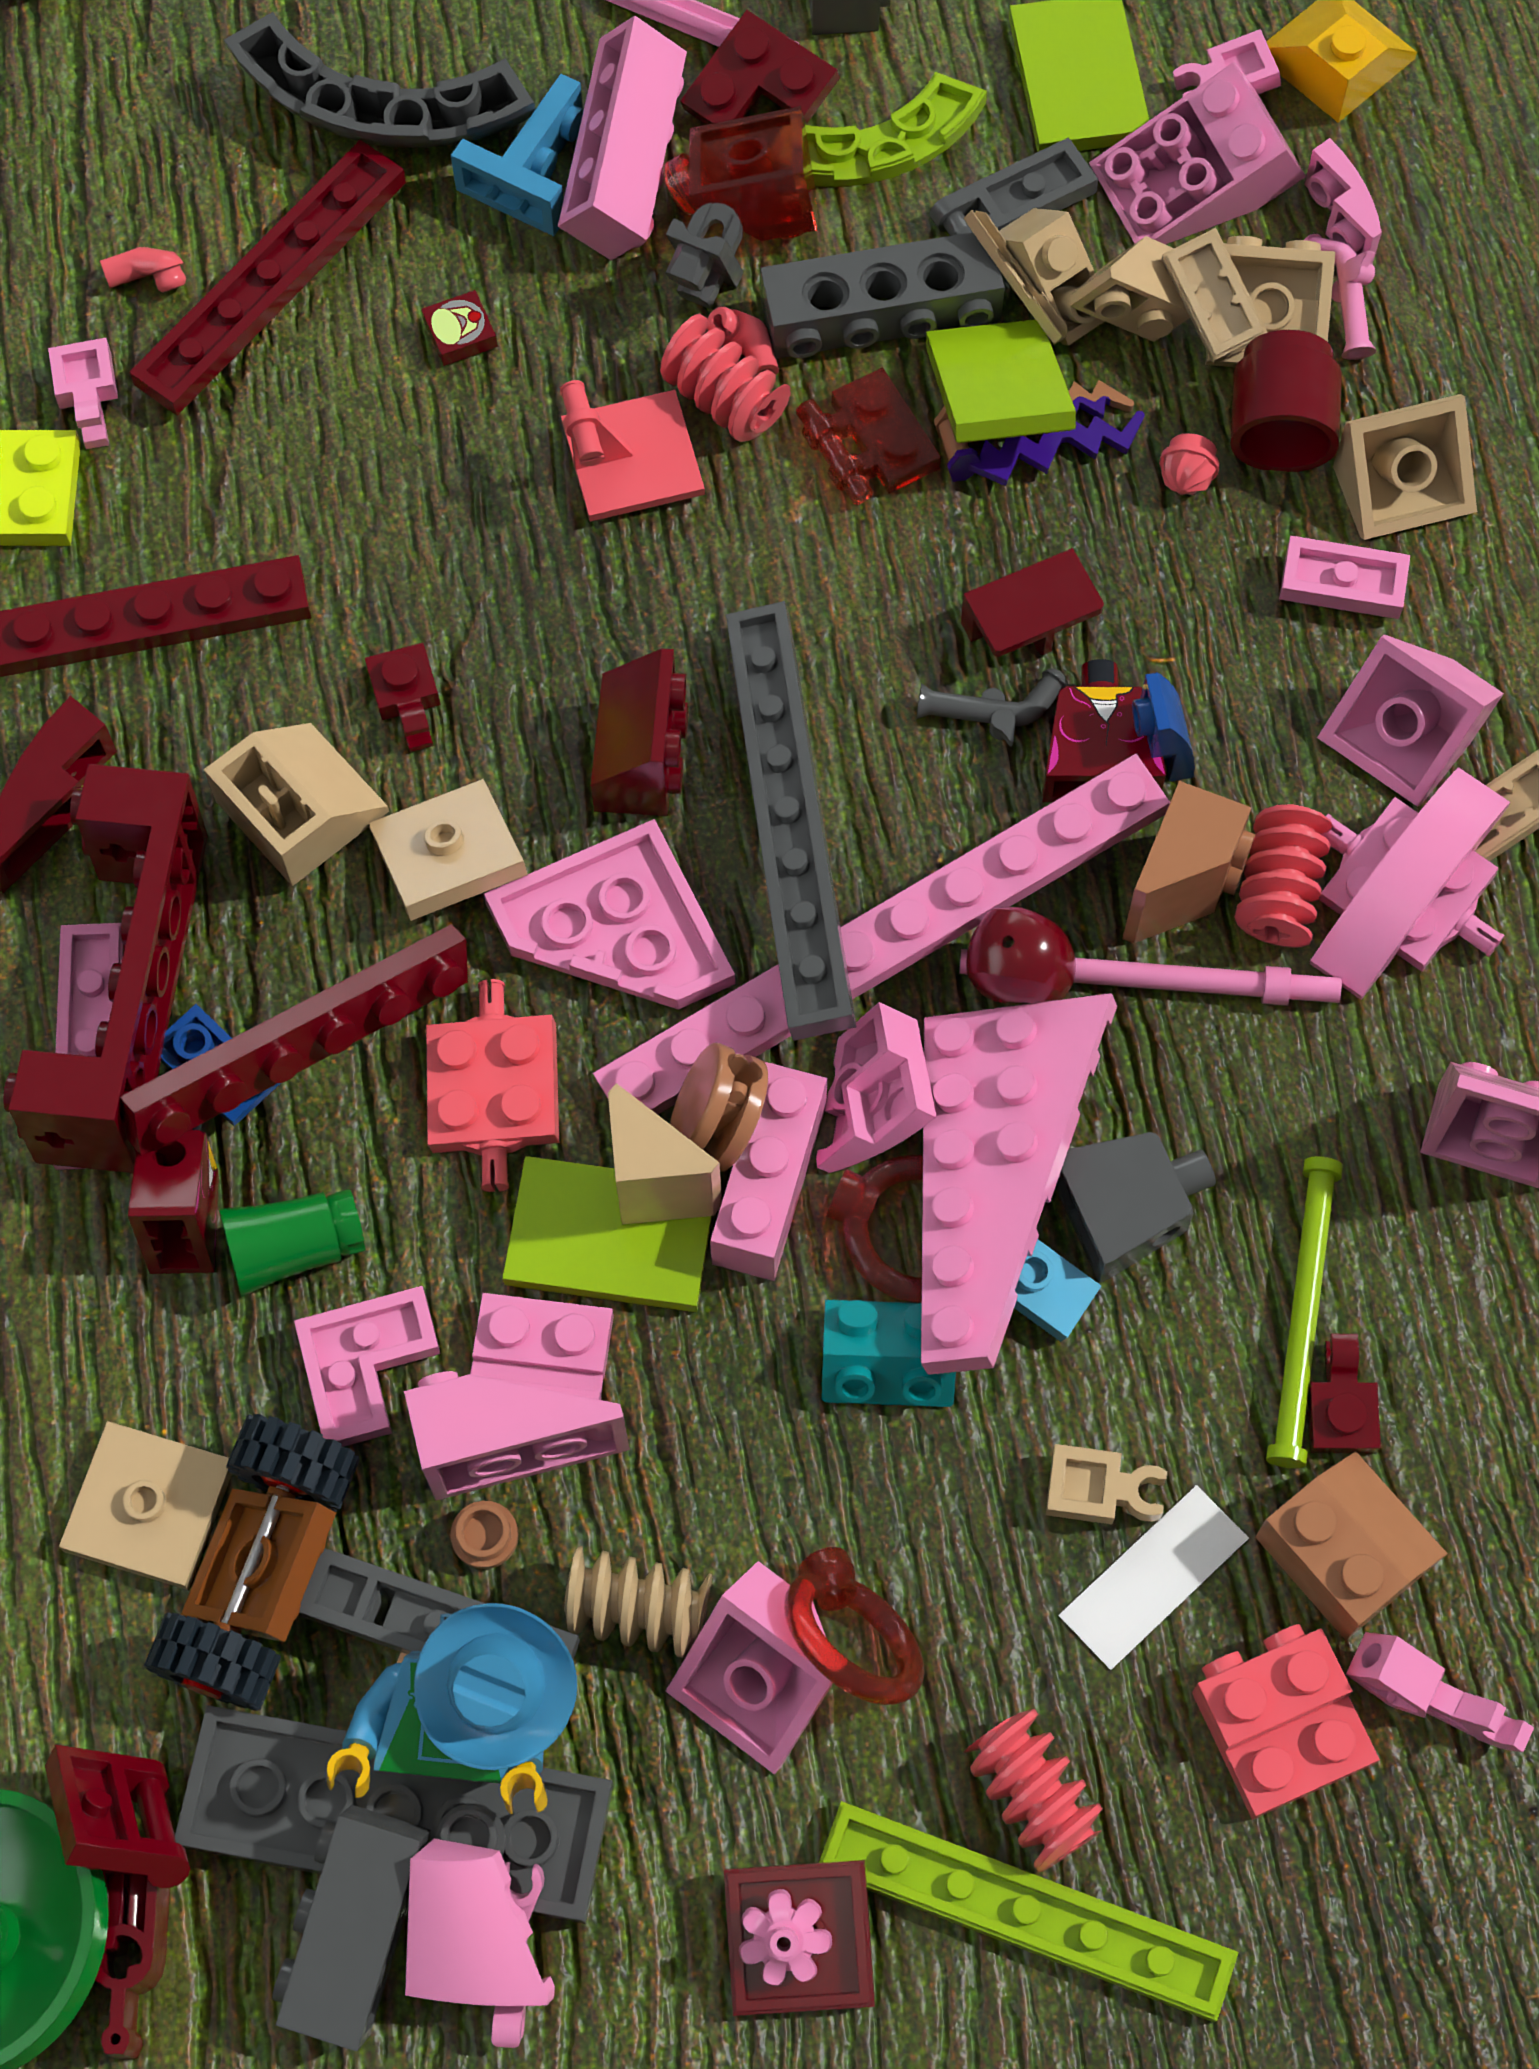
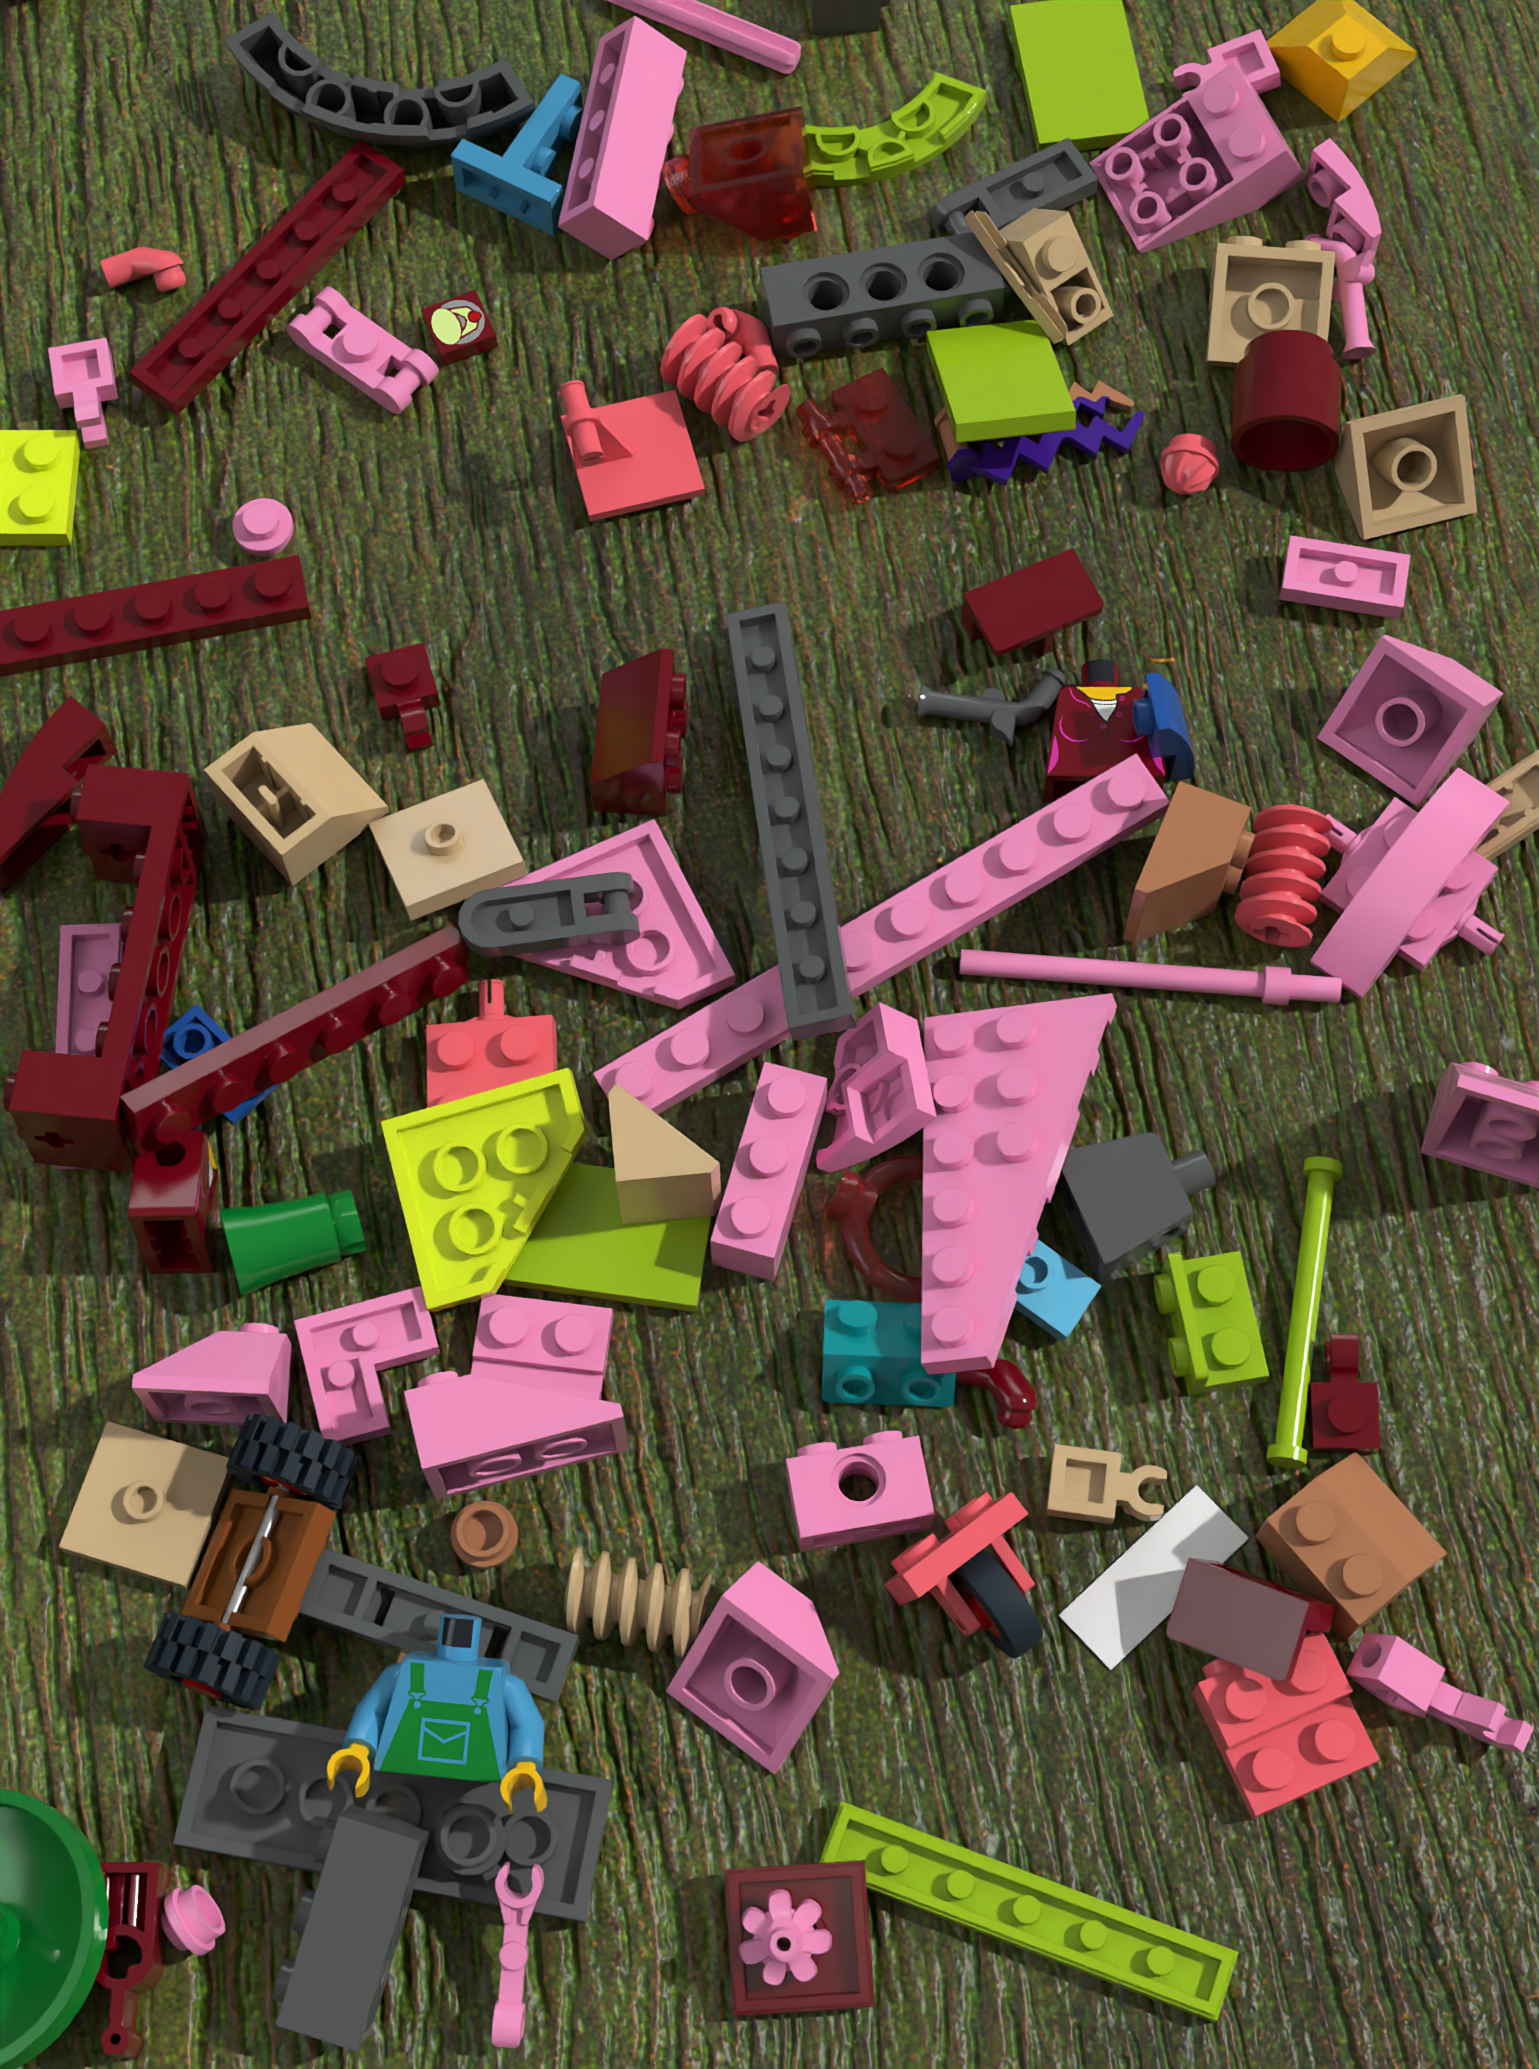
dark red plate [45,1744,190,1888] -> none
bright pink slope [405,1838,555,2006] -> none
dark azure hat [414,1603,577,1770] -> none
dark grey hips [665,203,744,309] -> none
nougat head [670,1043,768,1172] -> none
dark red plate [680,10,840,139] -> none
clear red piece [784,1547,924,1706] -> none
coral piece [964,1709,1102,1872] -> none
dark red helmet [966,907,1076,1004] -> none
tan slope [1069,236,1190,342] -> none
tan plate [1162,228,1268,364] -> none
none -> bright pink slope [132,1323,296,1426]
none -> bright pink plate [161,1885,225,1956]
none -> bright pink plate [233,498,294,557]
none -> bright pink plate [286,286,439,415]
none -> neon yellow plate [381,1068,588,1312]
none -> dark grey plate [458,872,640,957]
none -> bright pink brick [786,1431,935,1552]
none -> coral plate [884,1491,1043,1659]
none -> dark red arm [955,1358,1038,1429]
none -> lime bracket [1153,1251,1269,1396]
none -> panel [1166,1557,1337,1682]

